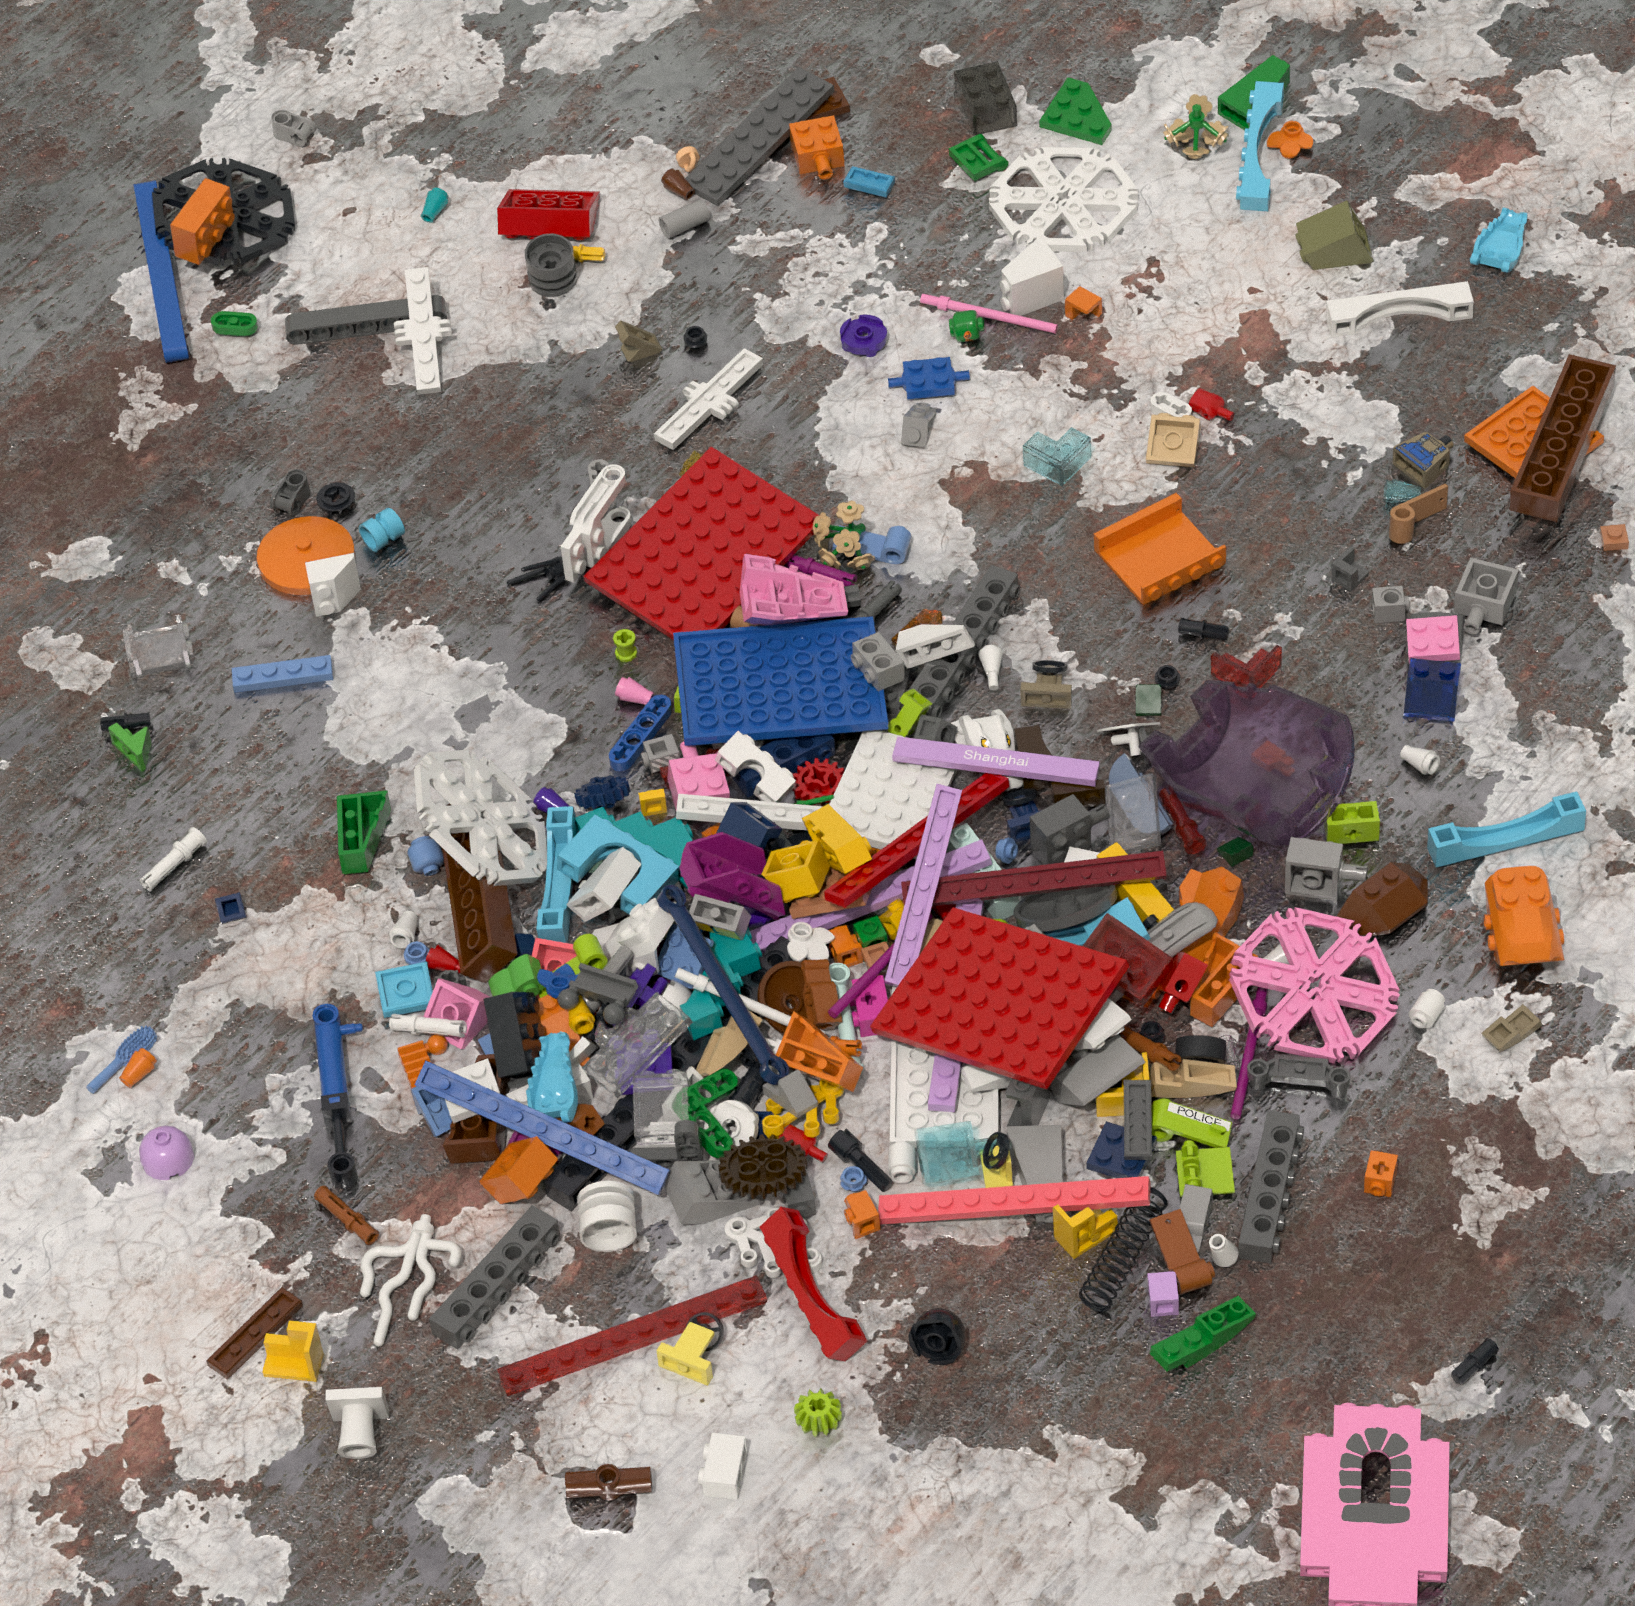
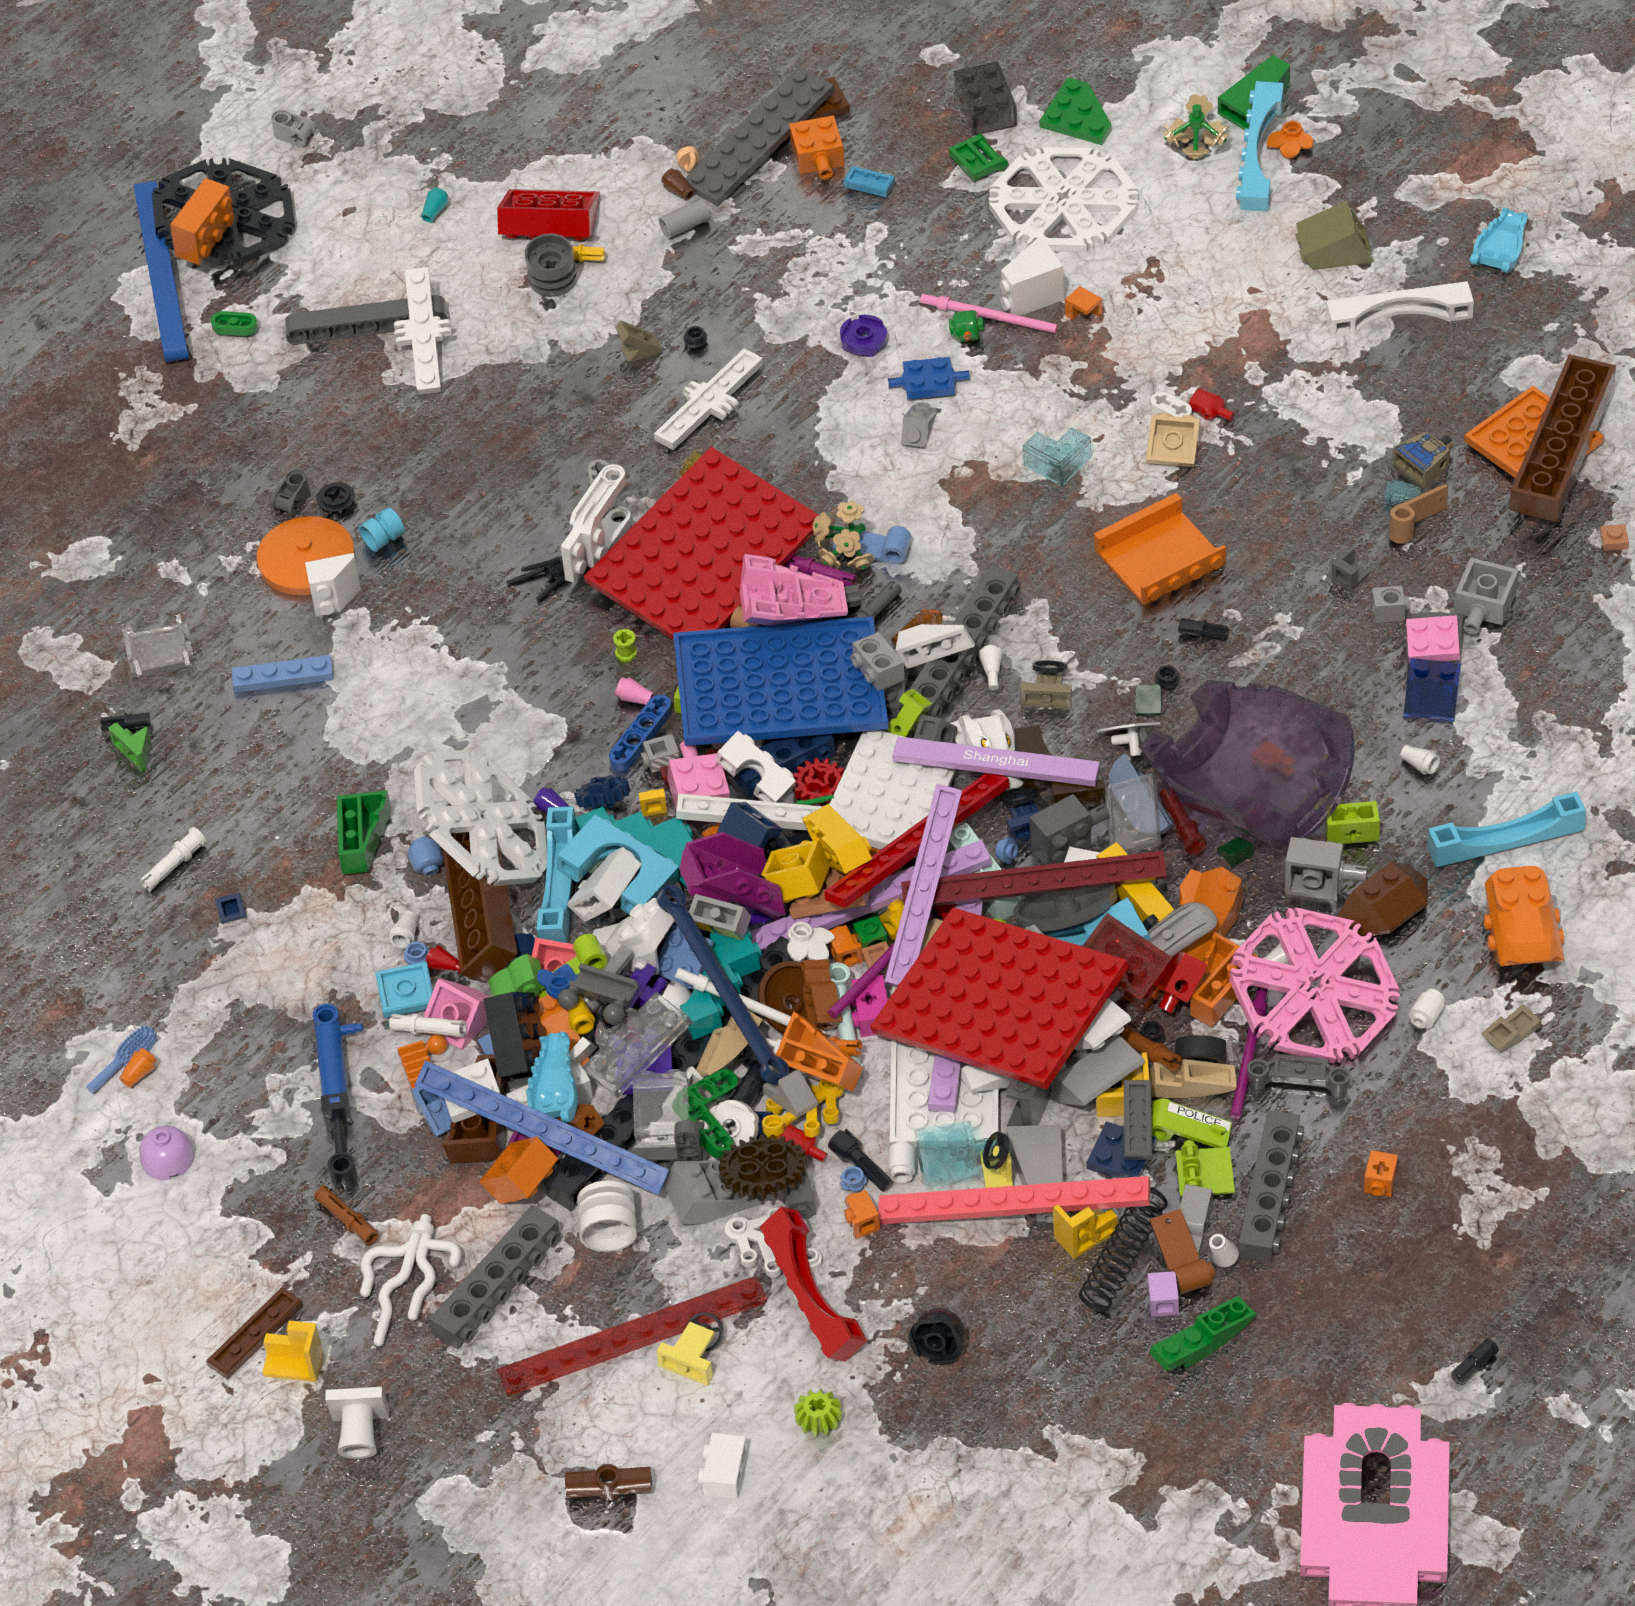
clear red panel [1211,645,1282,697] -> none

